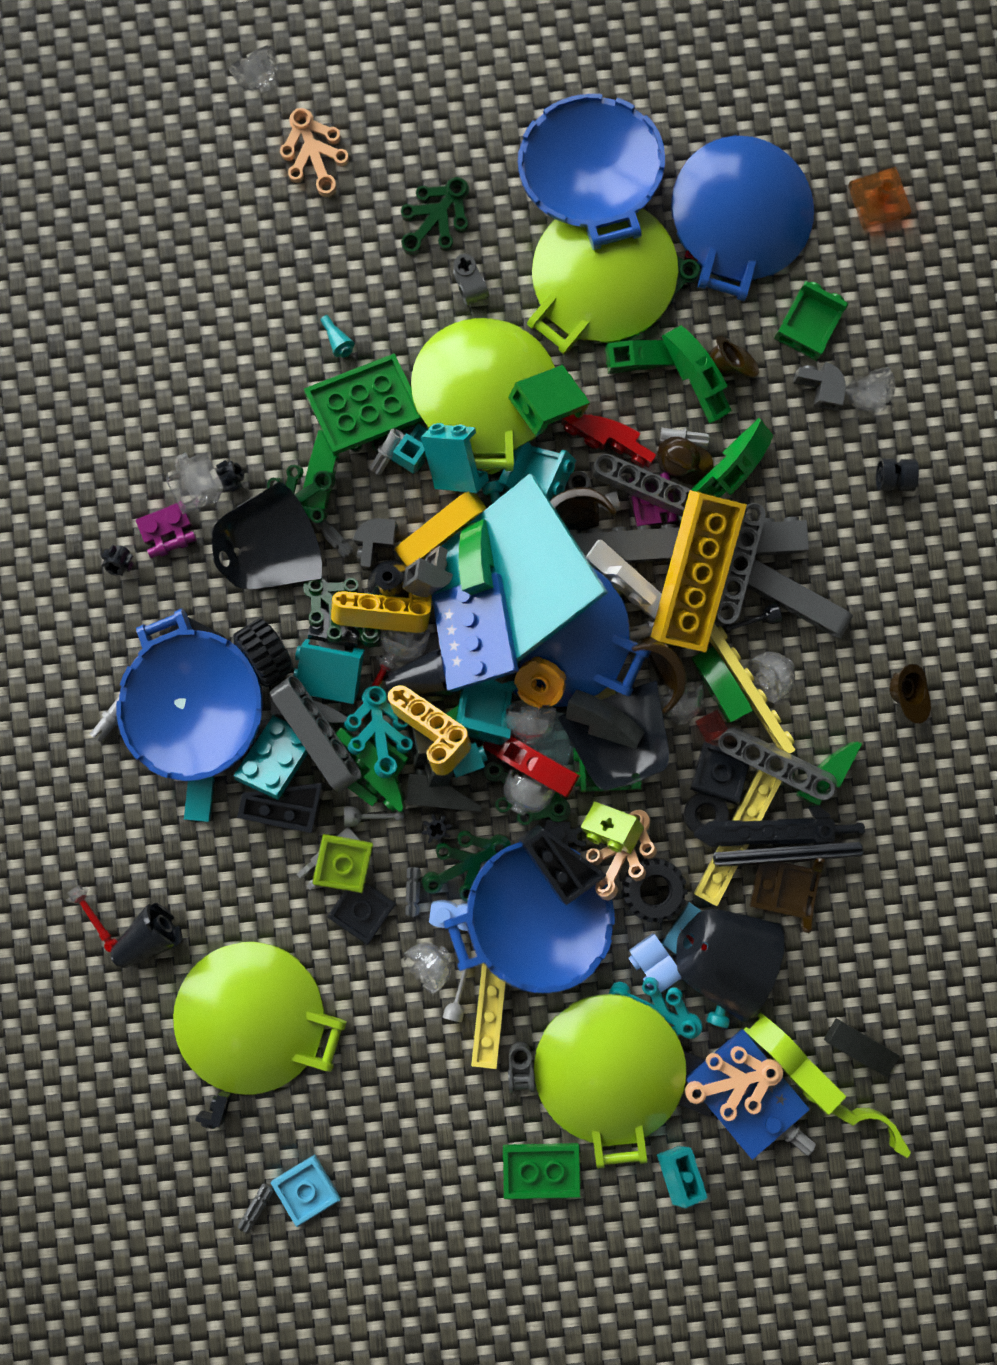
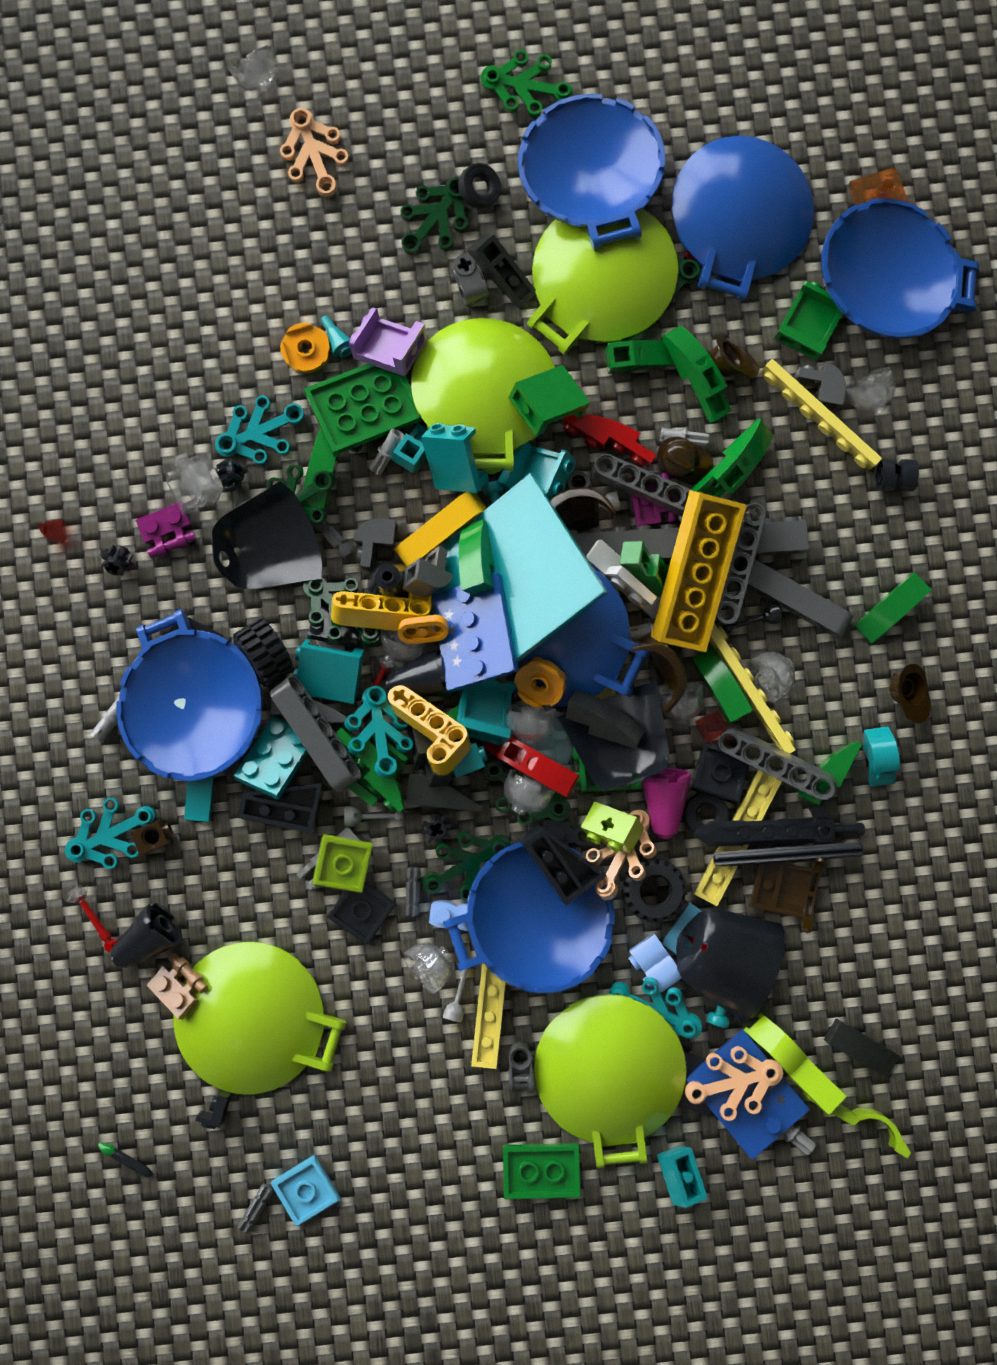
none -> clear red tile [37,519,68,544]
none -> teal plant [65,798,157,869]
none -> black piece [98,1142,153,1177]
none -> dark brown brick [130,820,174,856]
none -> plate [147,953,208,1020]
none -> teal plant [215,395,305,466]
none -> light orange plate [280,323,330,373]
none -> medium lavender panel [349,308,428,376]
none -> light orange plate [398,615,449,644]
none -> black tyre [458,163,501,209]
none -> pearl dark grey slope [467,234,536,308]
none -> green plant [480,49,573,118]
none -> green slope [619,541,668,598]
none -> dark pink cone [641,768,691,839]
none -> light yellow plate [761,359,882,470]
none -> blue dish [821,198,979,339]
none -> green slope [854,572,932,644]
none -> teal brick [863,727,900,787]

